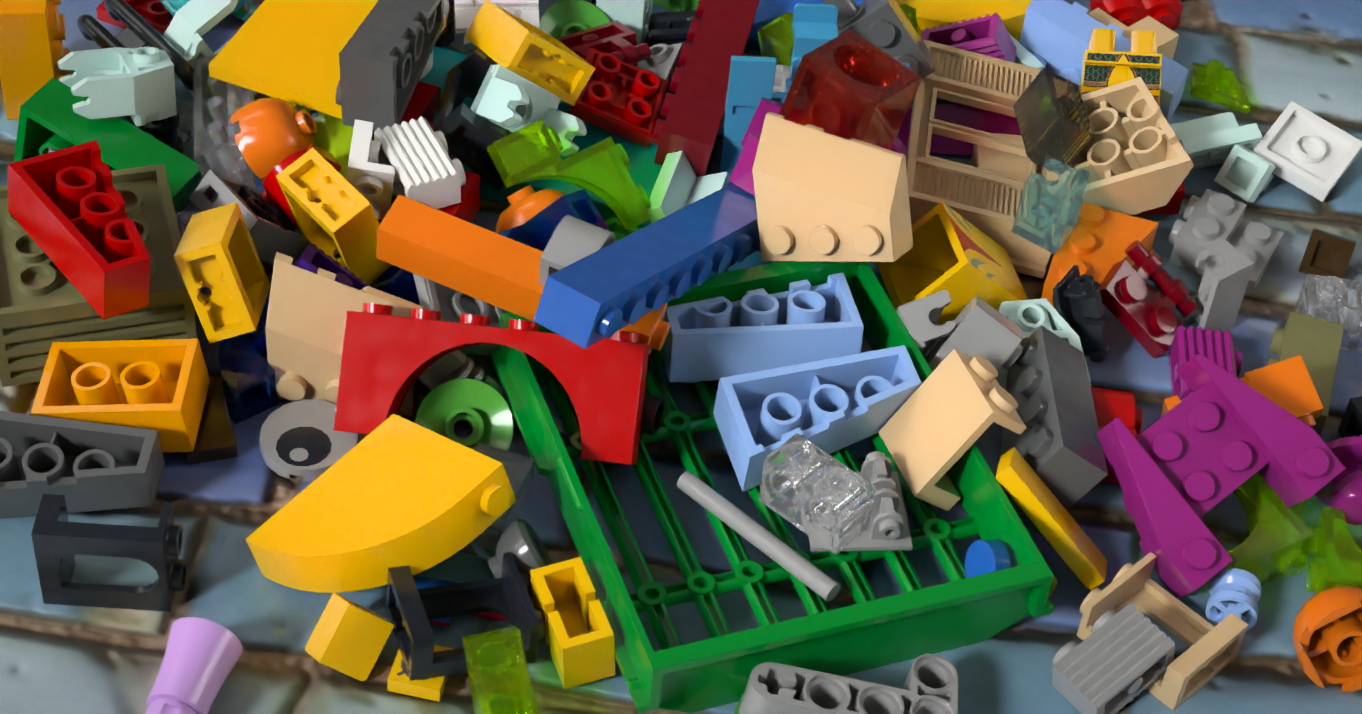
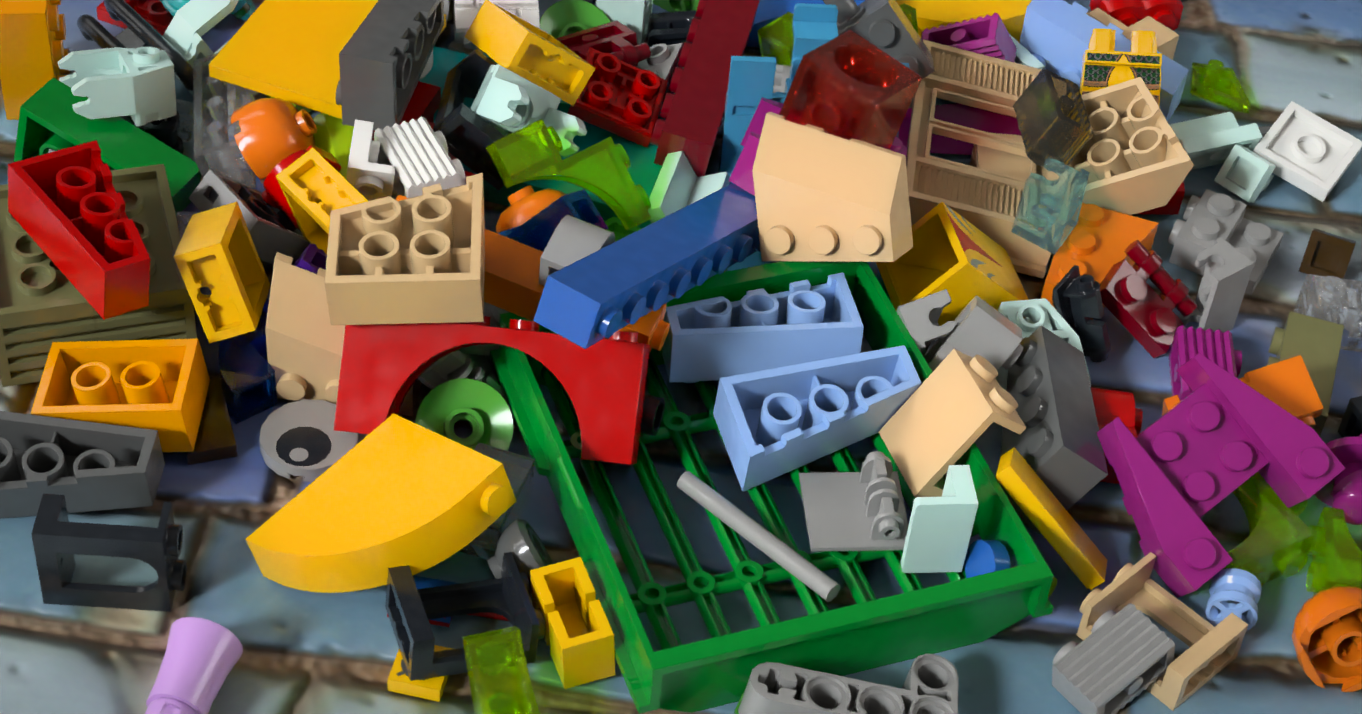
yellow panel [305,592,395,682] -> none
clear brick [759,433,876,555] -> none
none -> tan wedge [325,173,485,326]
none -> light aqua panel [901,465,979,573]

